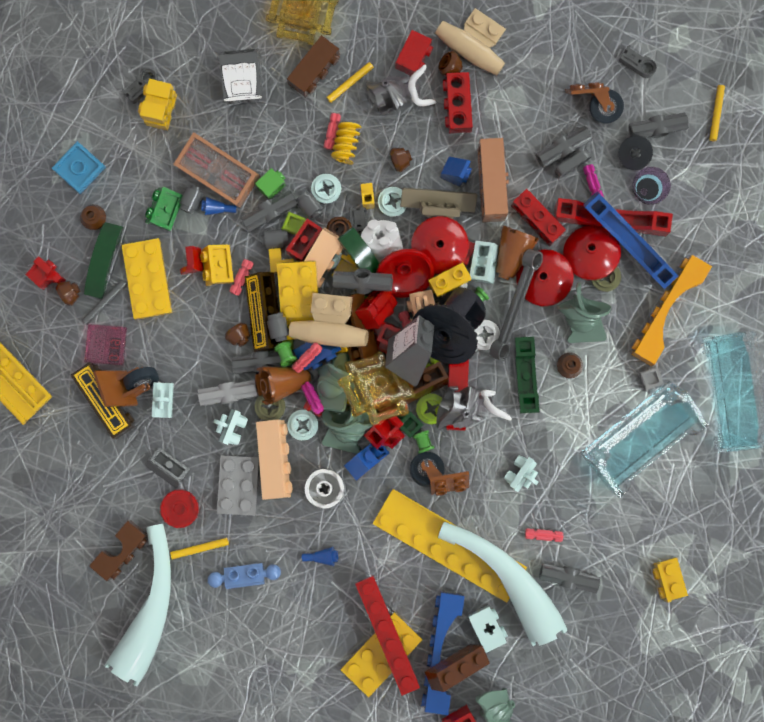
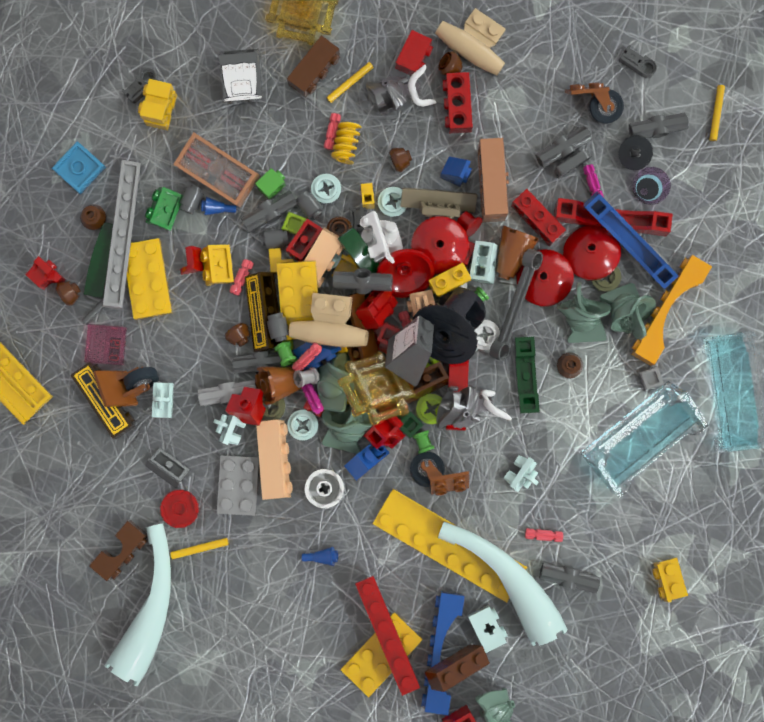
medium blue plate [207,563,281,589] -> none
none -> light grey plate [102,160,141,310]
none -> red brick [225,387,266,426]
none -> light grey bush [293,367,319,388]
none -> white piece [360,211,395,264]
none -> red piece [457,211,483,237]
none -> sand green helmet [600,283,656,340]

